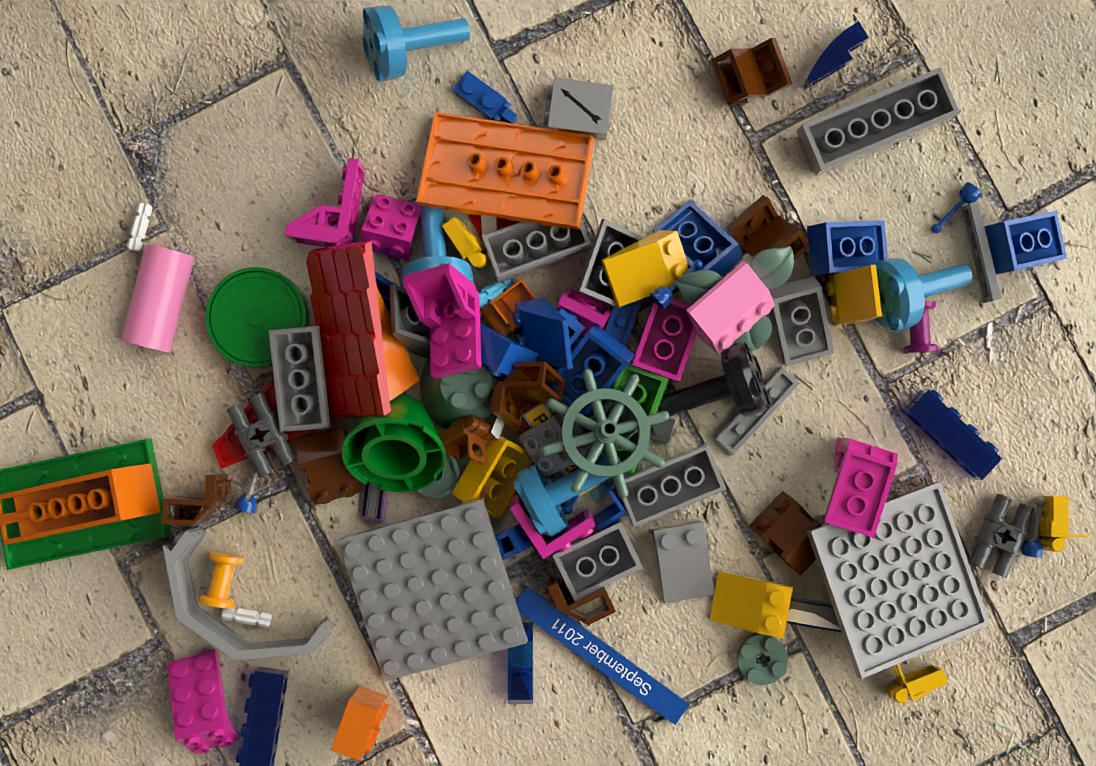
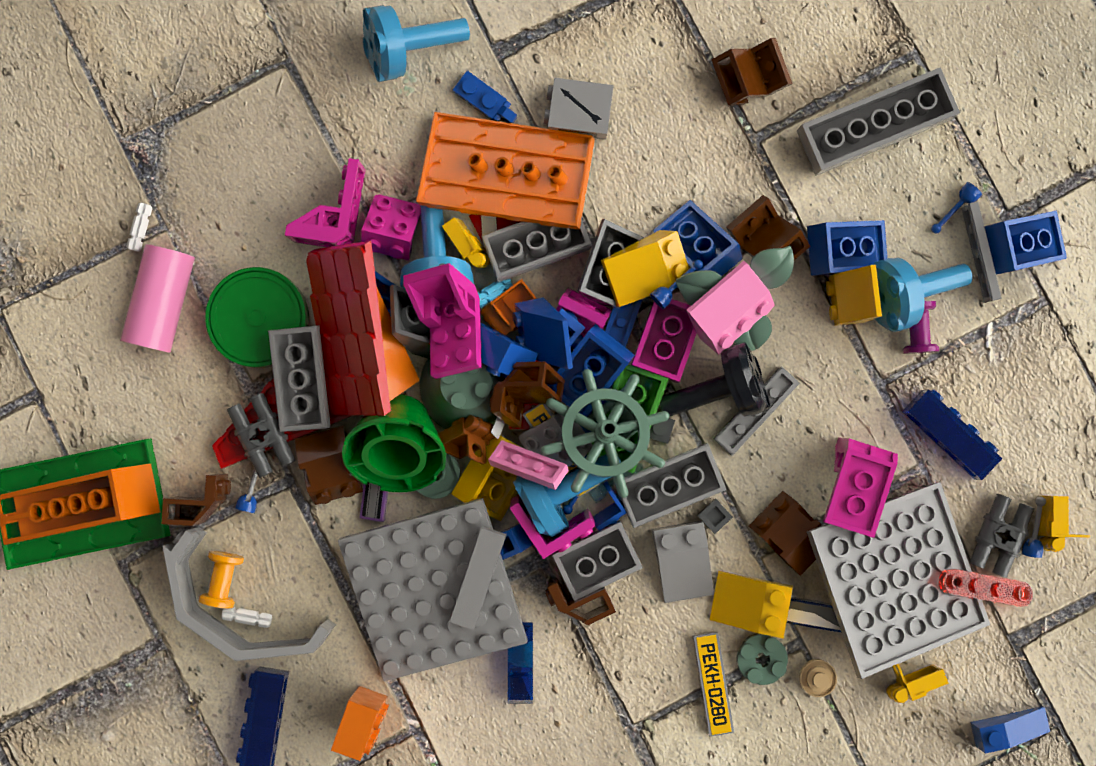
dark pink bracket [167,649,240,754] -> none
blue tile [516,586,690,725] -> none
light grey slope [768,276,834,366] -> none
clear blue slope [803,21,869,90] -> none
none -> light grey tile [450,526,506,631]
none -> bright pink plate [488,441,569,490]
none -> tile [693,632,734,736]
none -> dark grey plate [697,498,733,534]
none -> tan plate [799,659,837,697]
none -> clear red plate [939,569,1033,607]
none -> blue slope [970,706,1050,754]

